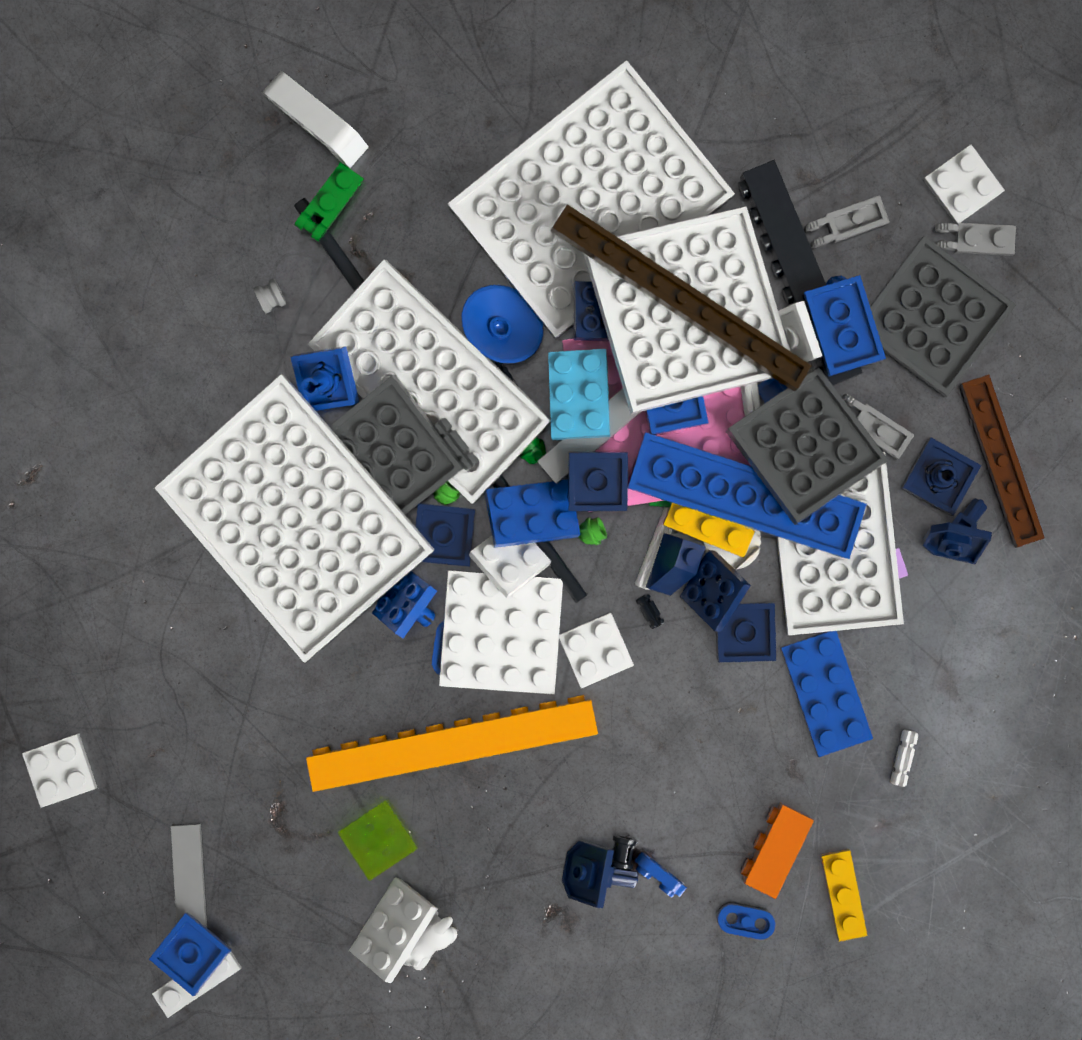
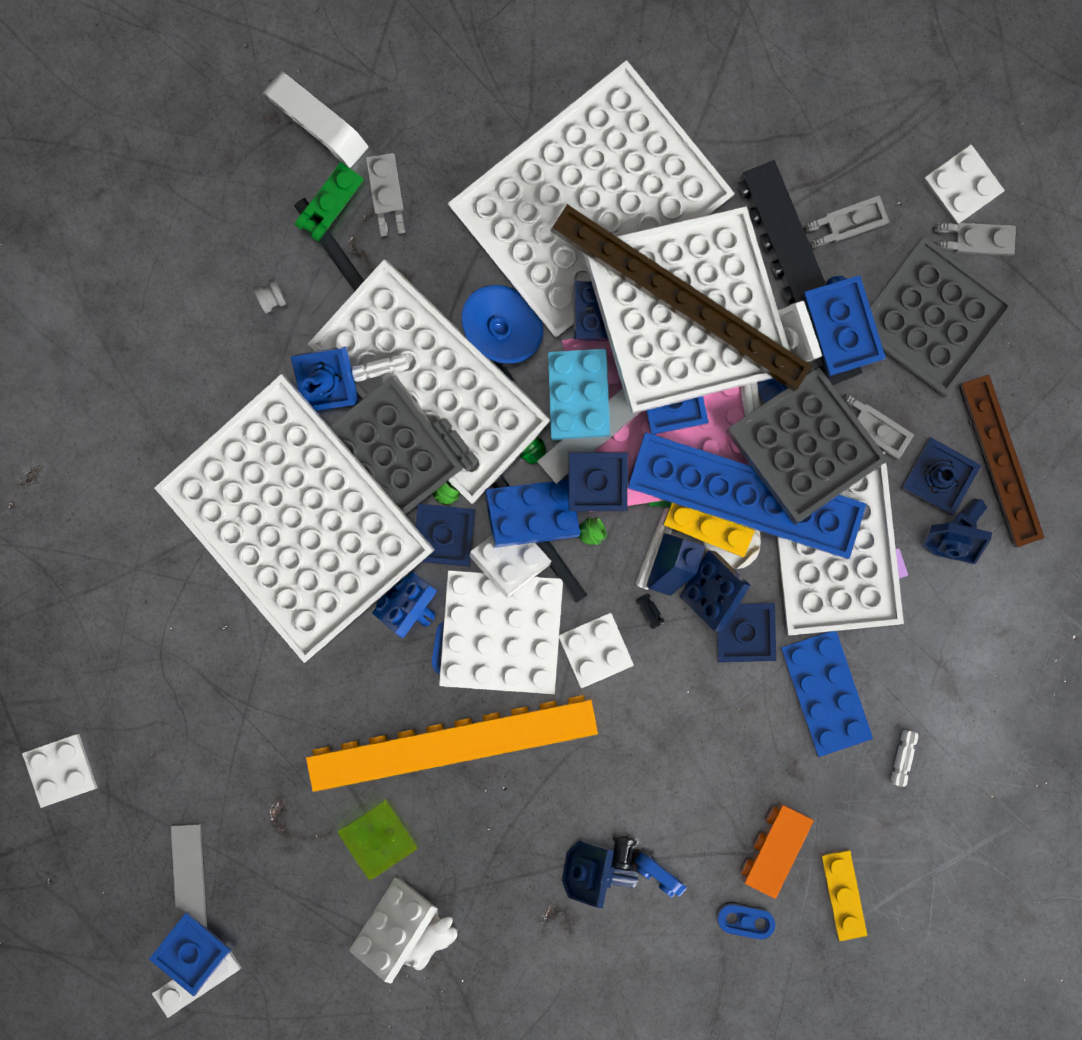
none -> white axle [352,354,409,382]
none -> light grey hinge [366,153,405,236]

